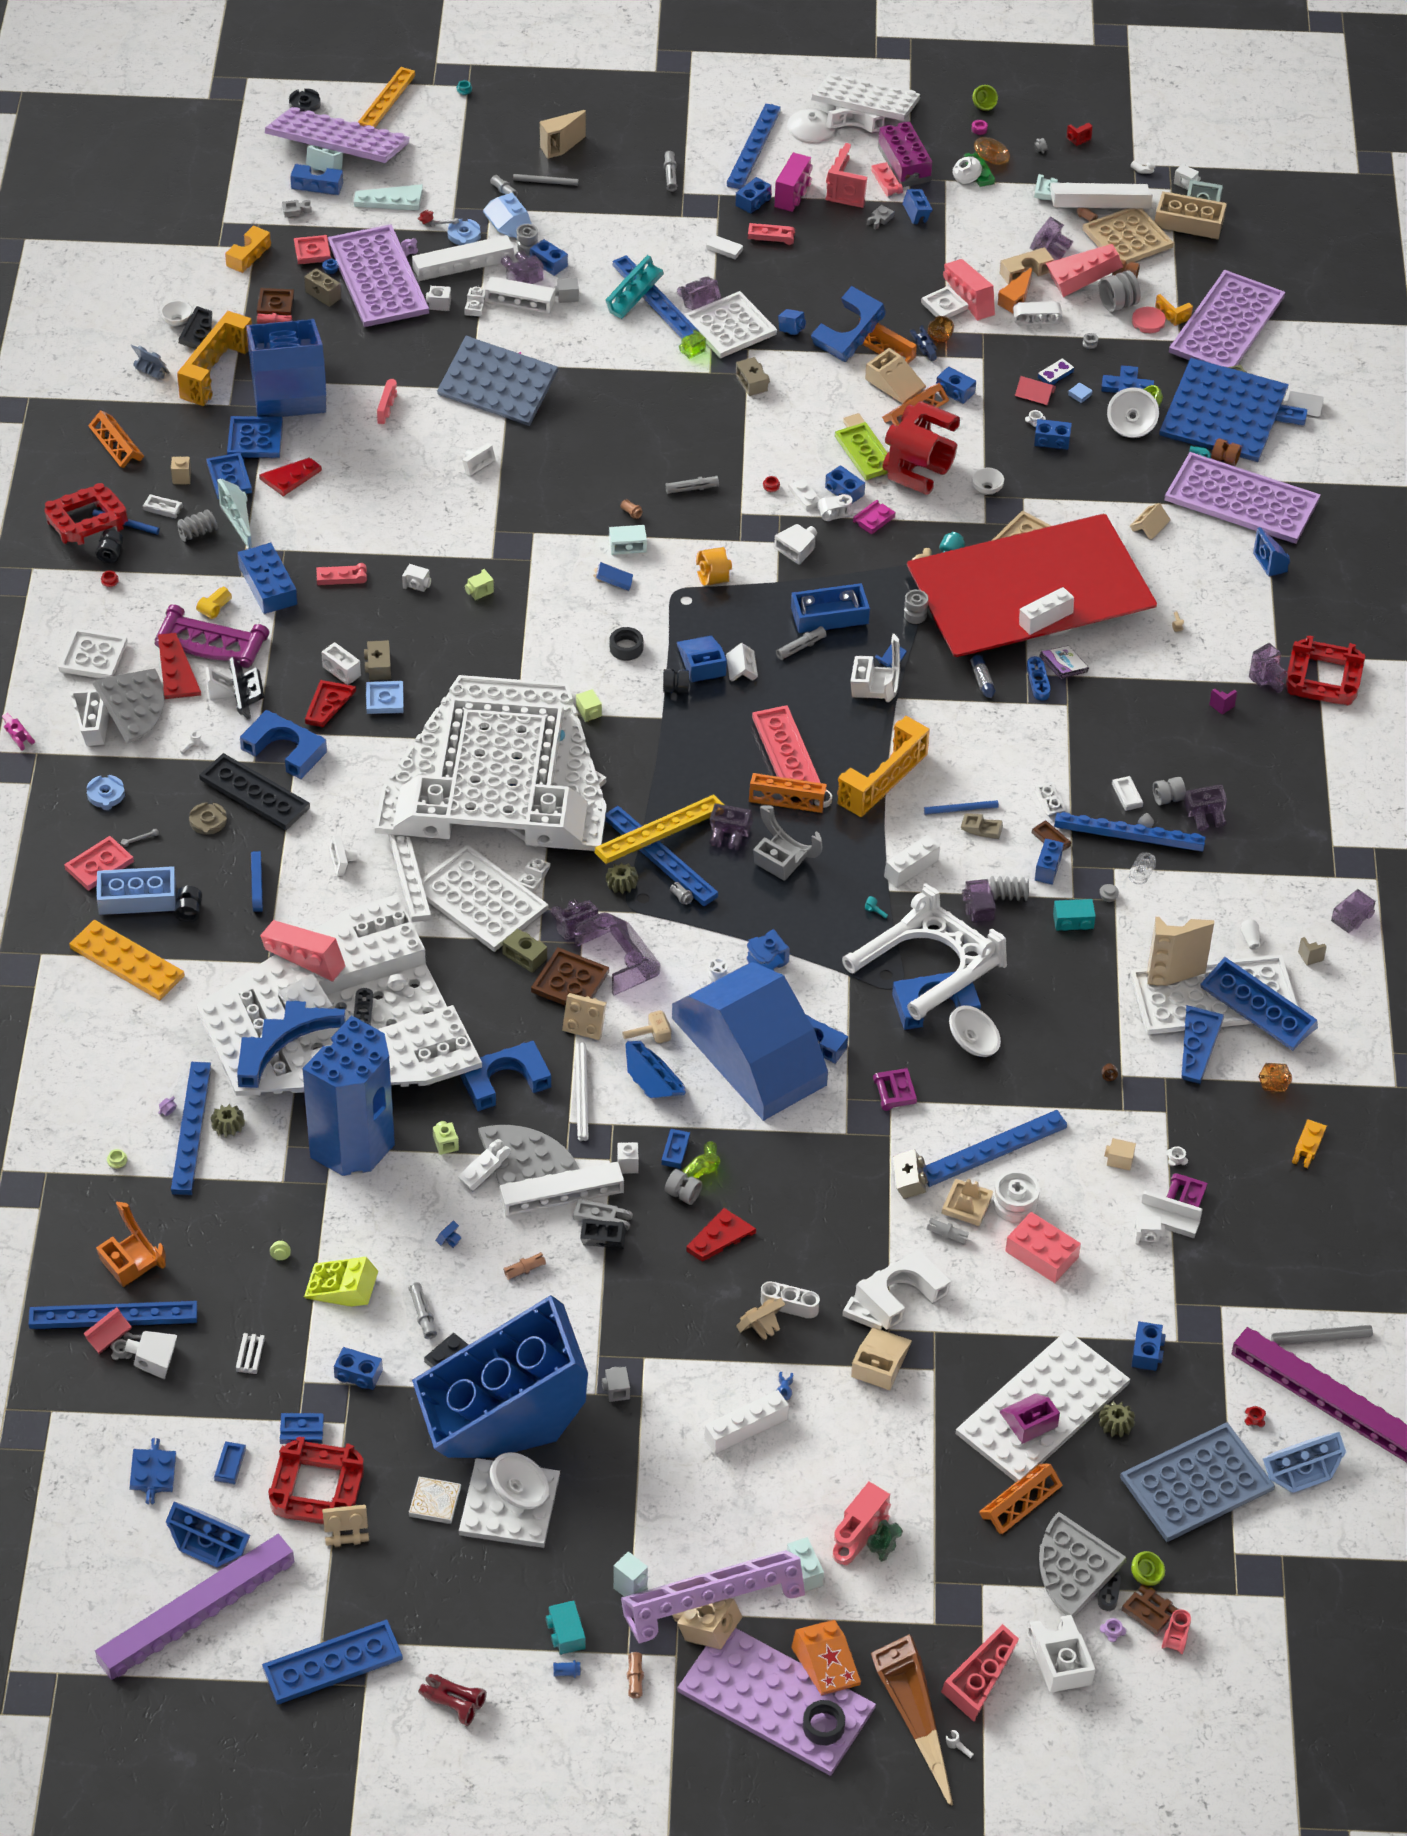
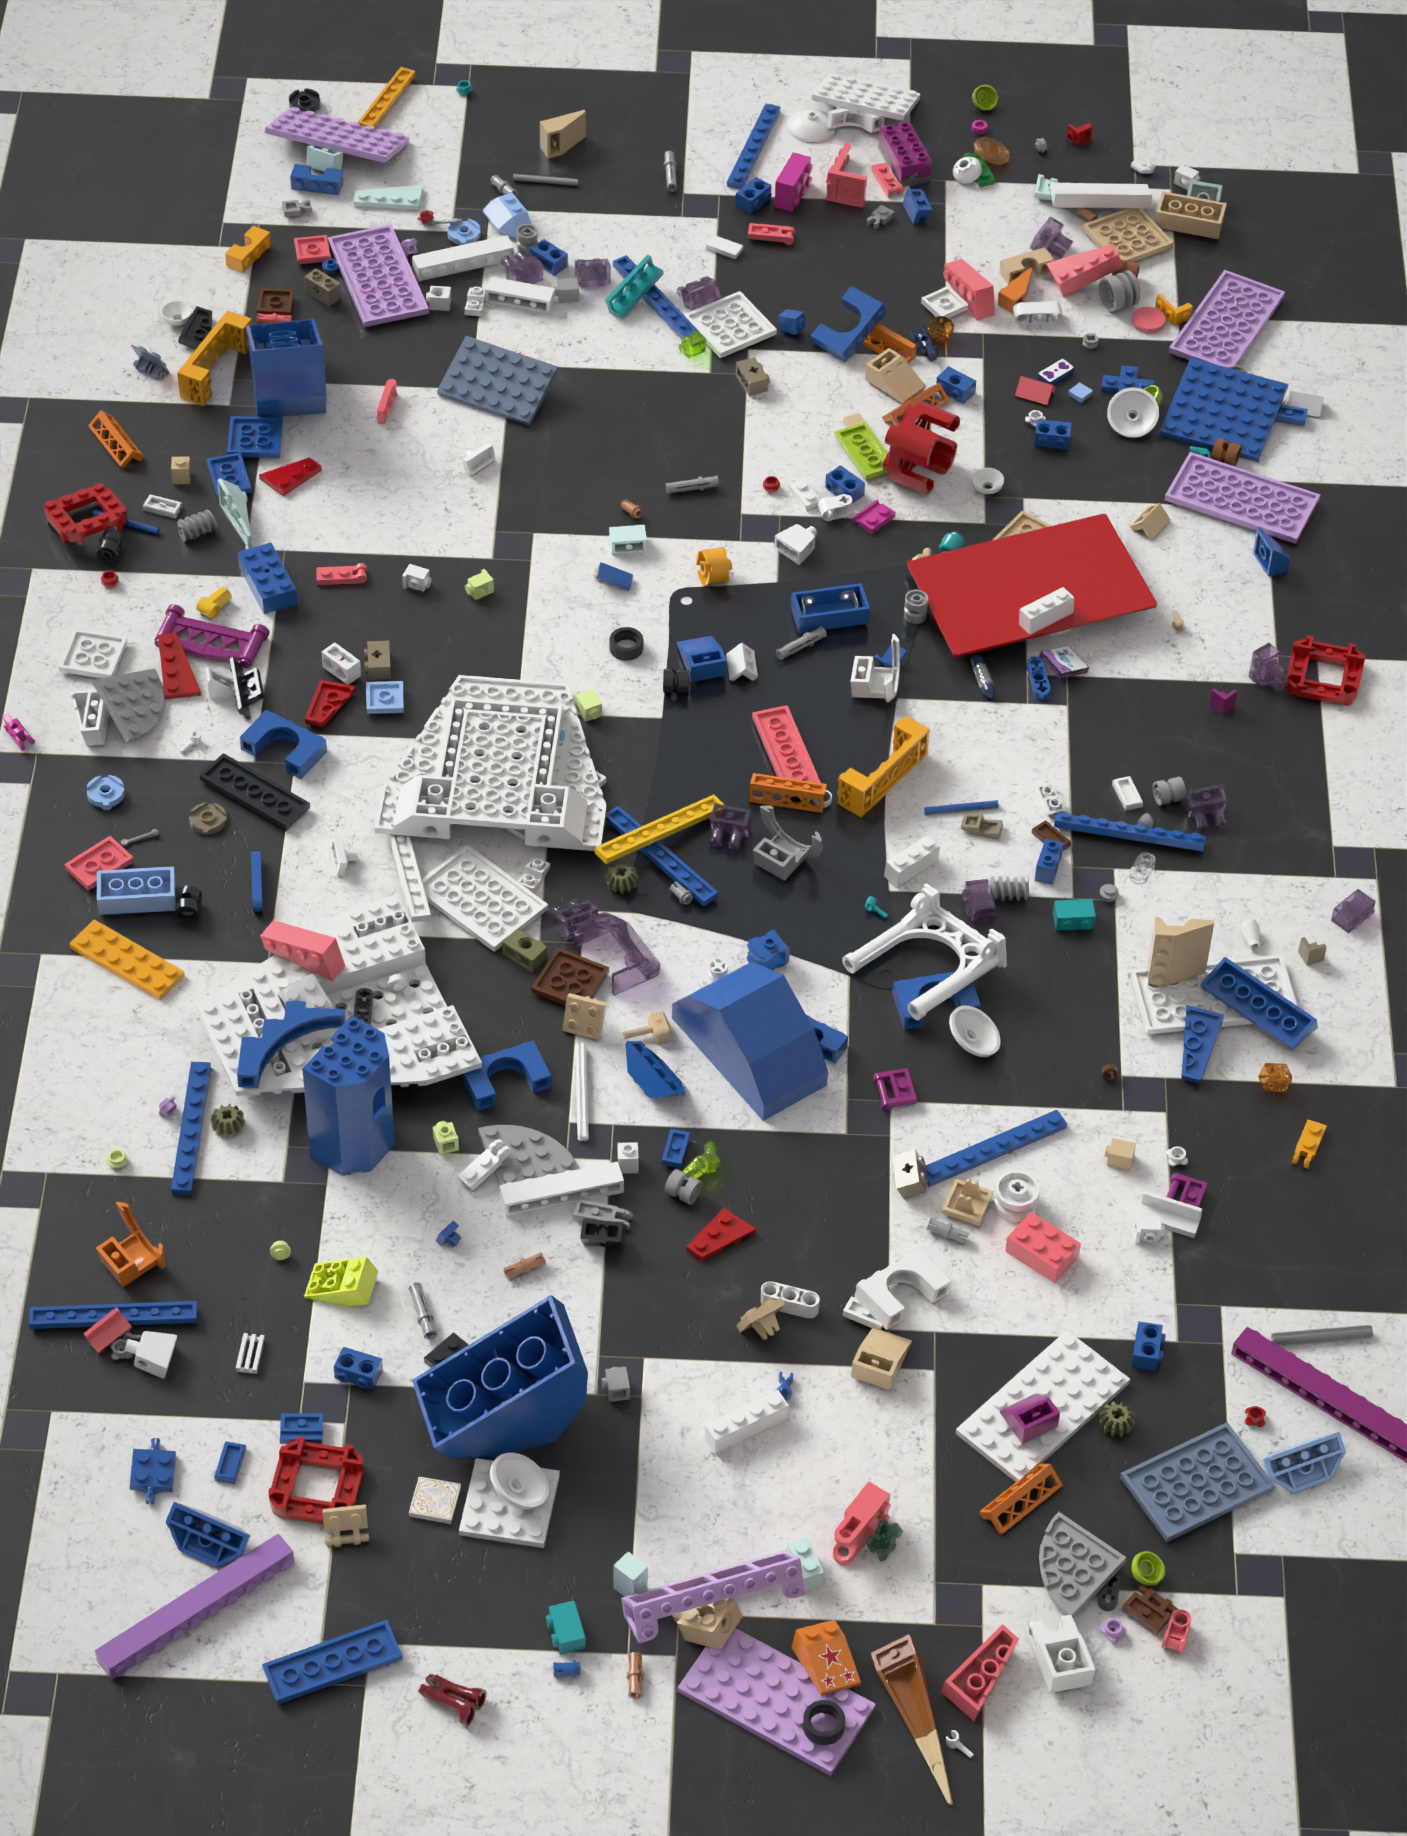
none -> clear purple brick [575,258,611,287]

